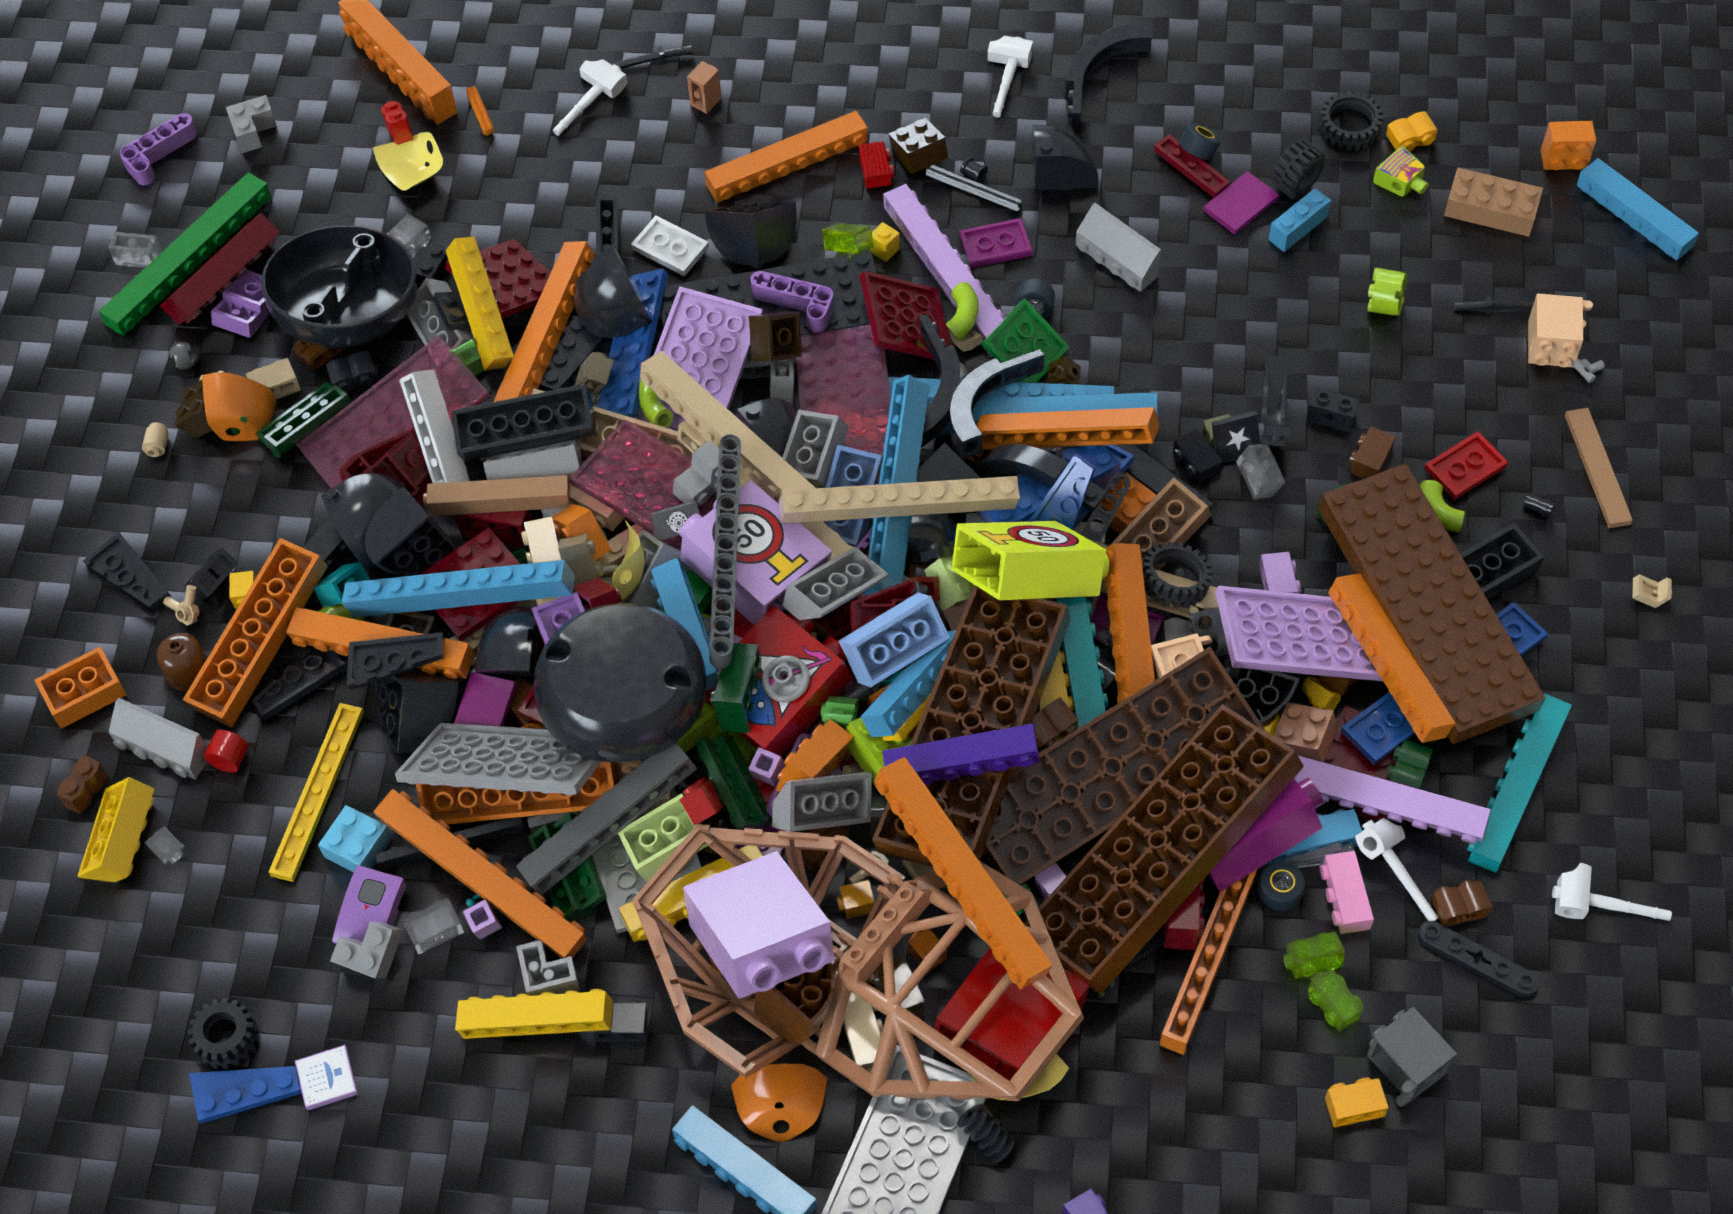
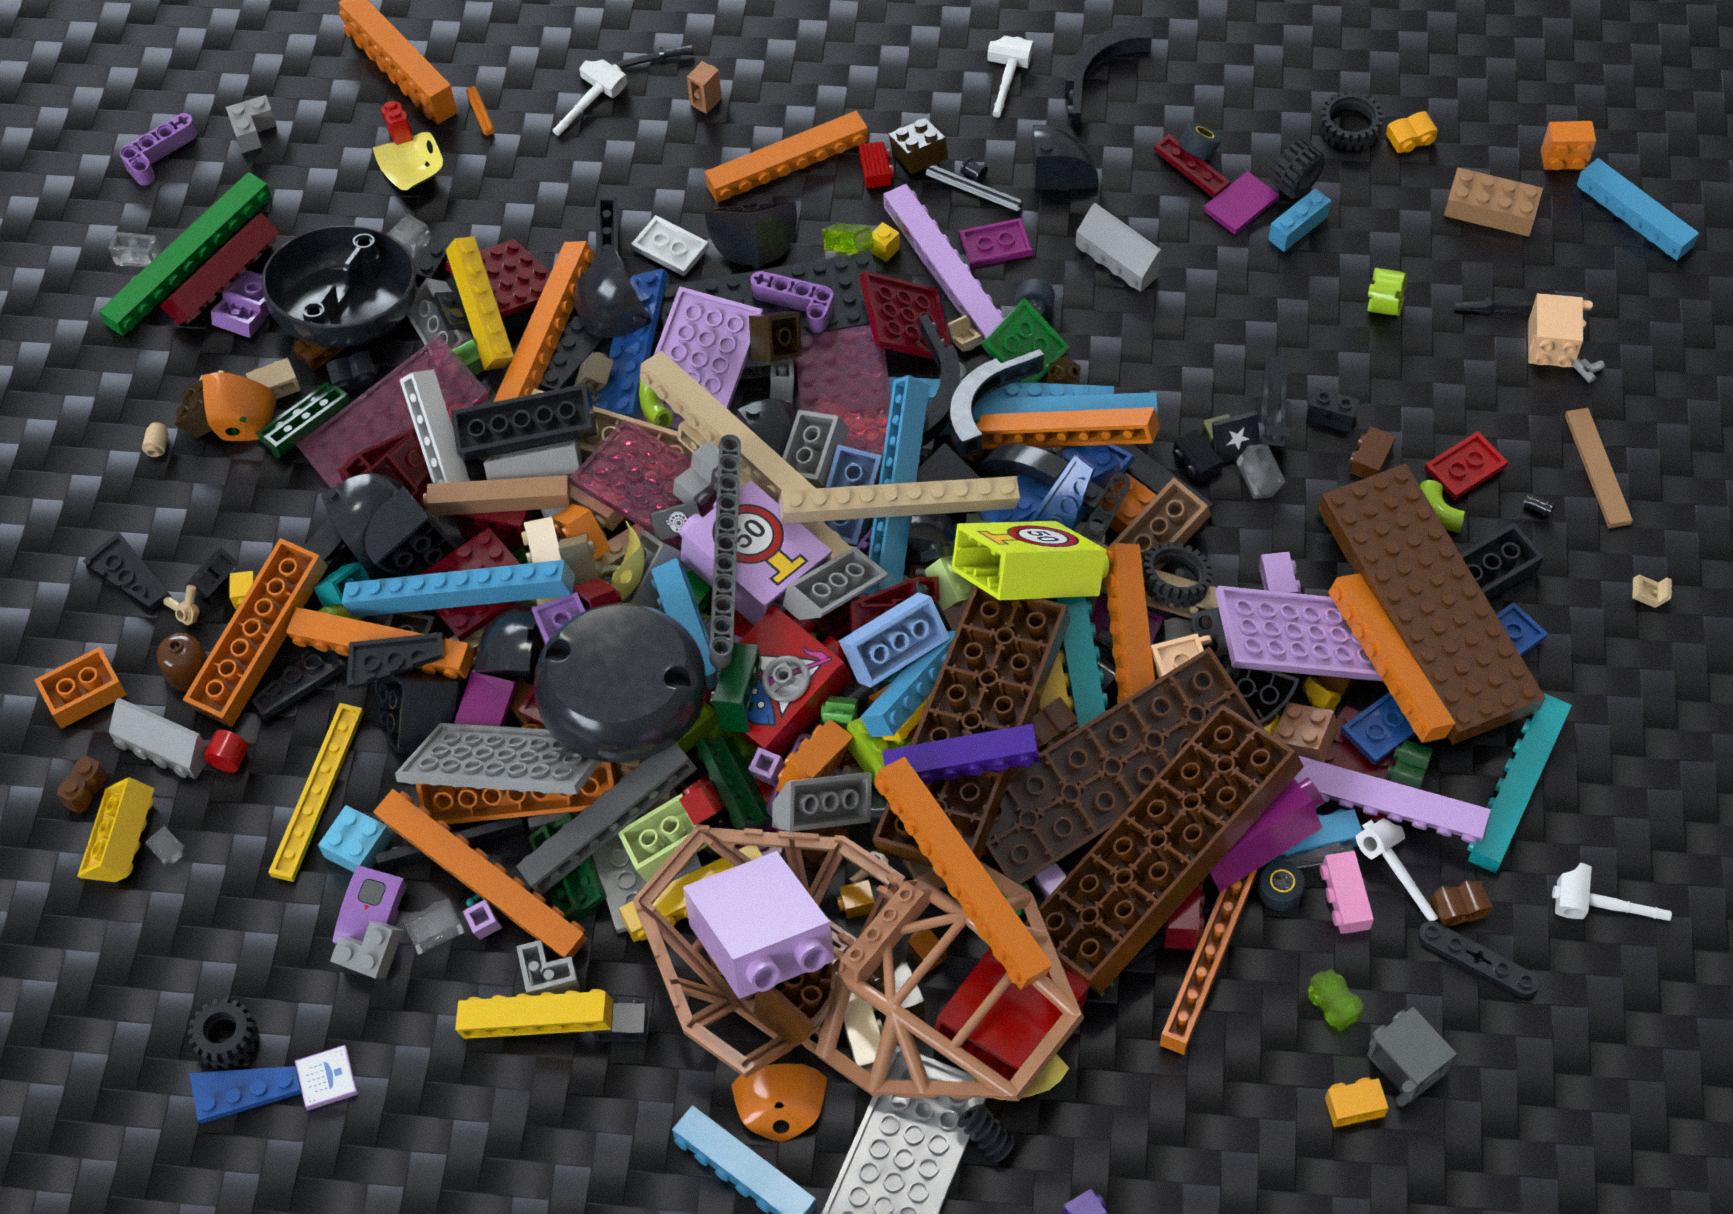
dark grey piece [169,342,197,370] -> none
lime cylinder [946,282,979,341] -> none
clear neon green brick [1284,931,1345,979] -> none
lime torso [1373,146,1429,197] -> none

